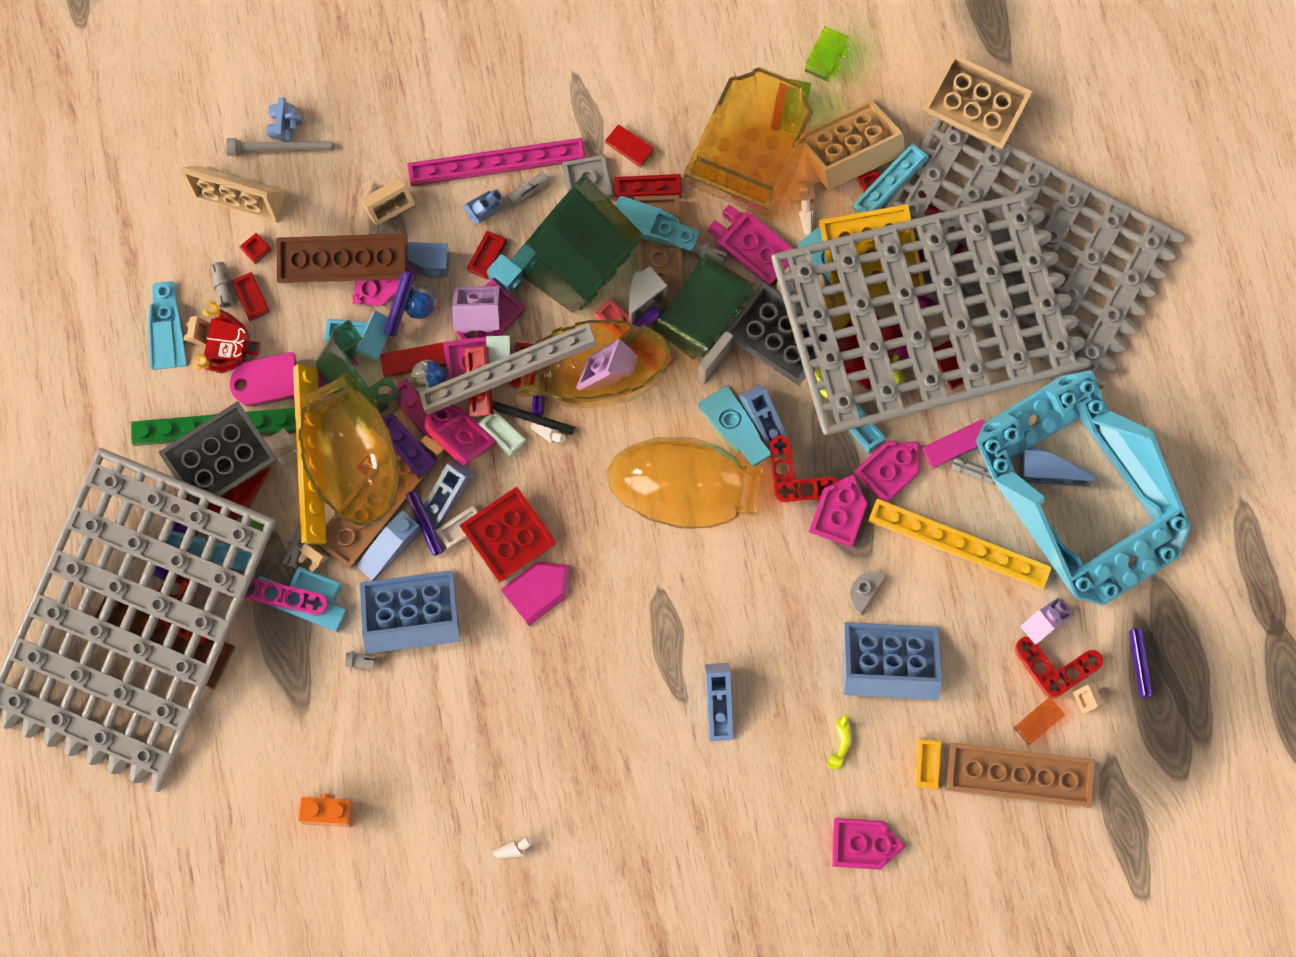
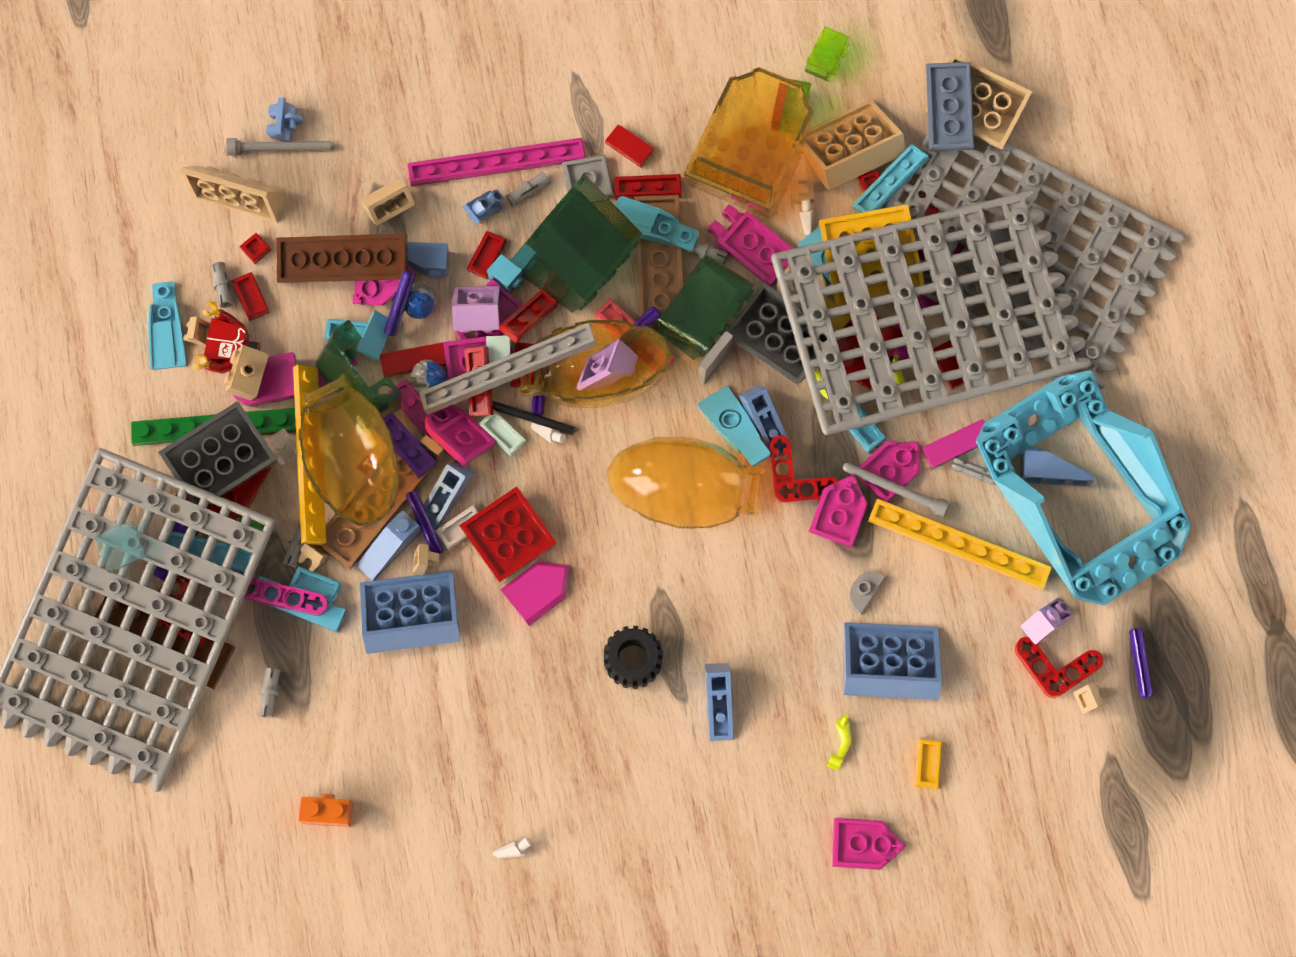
light grey pin [345,650,375,670] -> none
light grey slope [629,266,667,327] -> none
medium nougat plate [947,743,1095,808] -> none
clear orange tile [1013,697,1065,746] -> none
none -> clear light blue piece [95,520,146,573]
none -> tan brick [224,345,269,401]
none -> light grey pin [258,668,281,718]
none -> tan tile [413,544,439,576]
none -> red tile [499,289,559,343]
none -> black tyre [603,626,663,689]
none -> light grey piece [843,463,949,518]
none -> sand blue tile [925,62,974,151]

